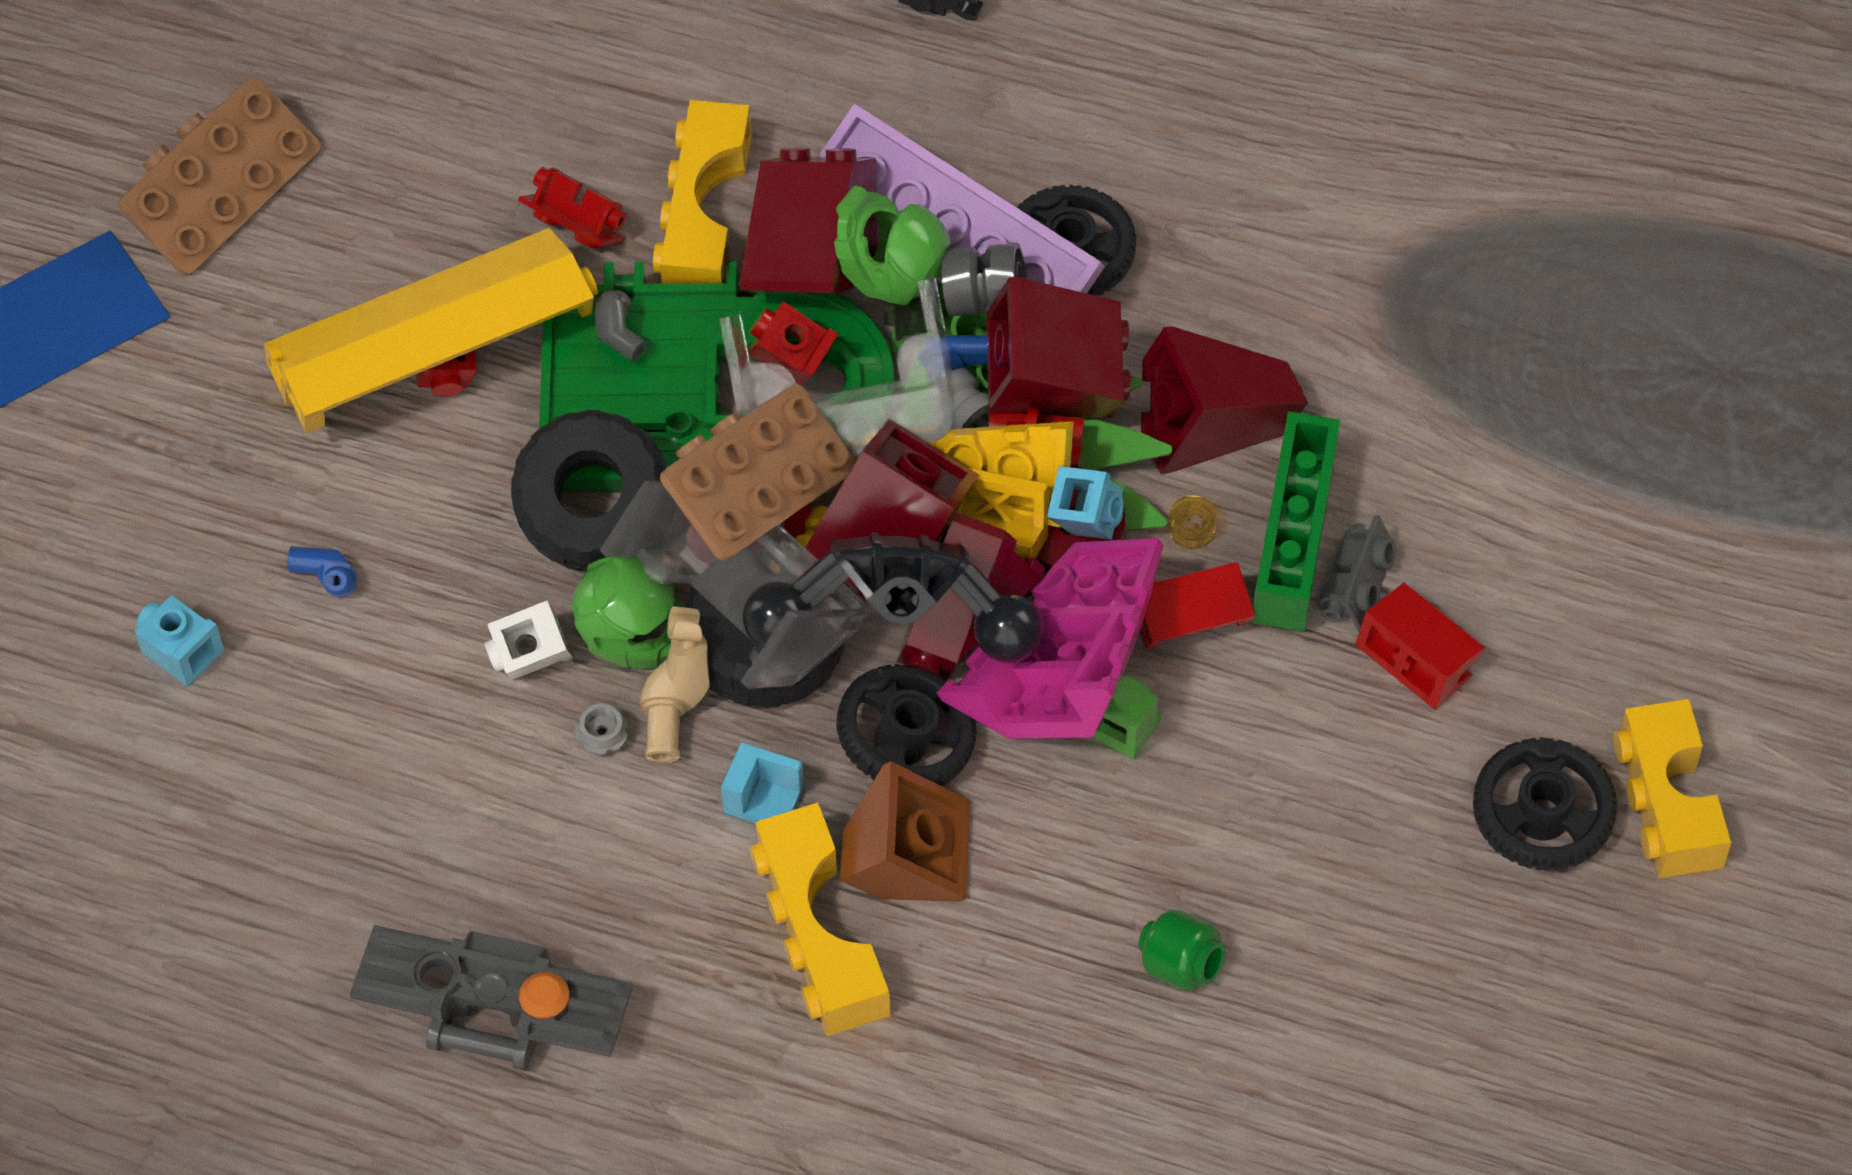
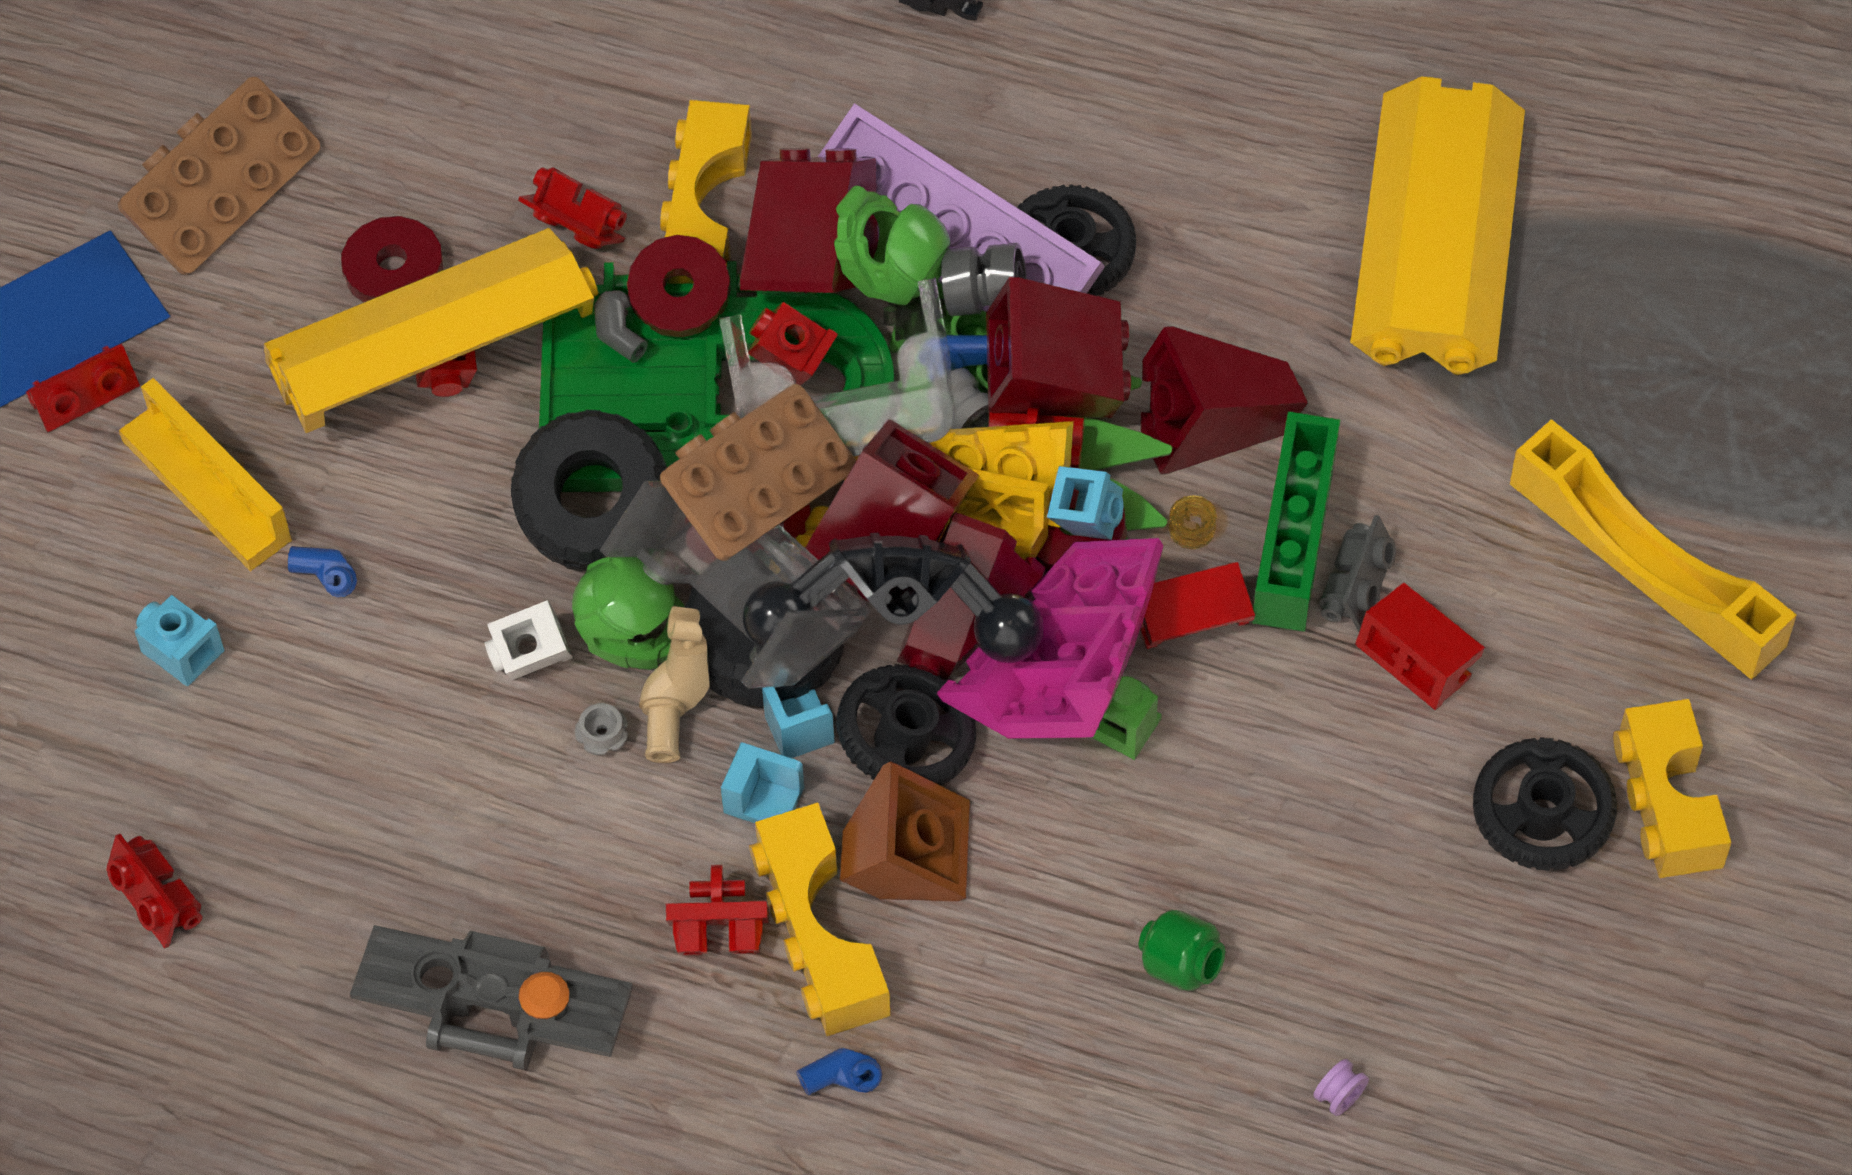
none -> red hinge [25,343,140,432]
none -> red hinge [106,833,203,949]
none -> yellow fence [119,378,292,572]
none -> dark red tile [341,216,444,303]
none -> dark red tile [627,235,731,338]
none -> red hips [666,864,769,955]
none -> medium azure panel [762,684,835,758]
none -> blue arm [796,1048,882,1096]
none -> lavender bush [1313,1059,1369,1116]
none -> yellow panel [1350,76,1525,375]
none -> yellow arch [1510,419,1797,680]

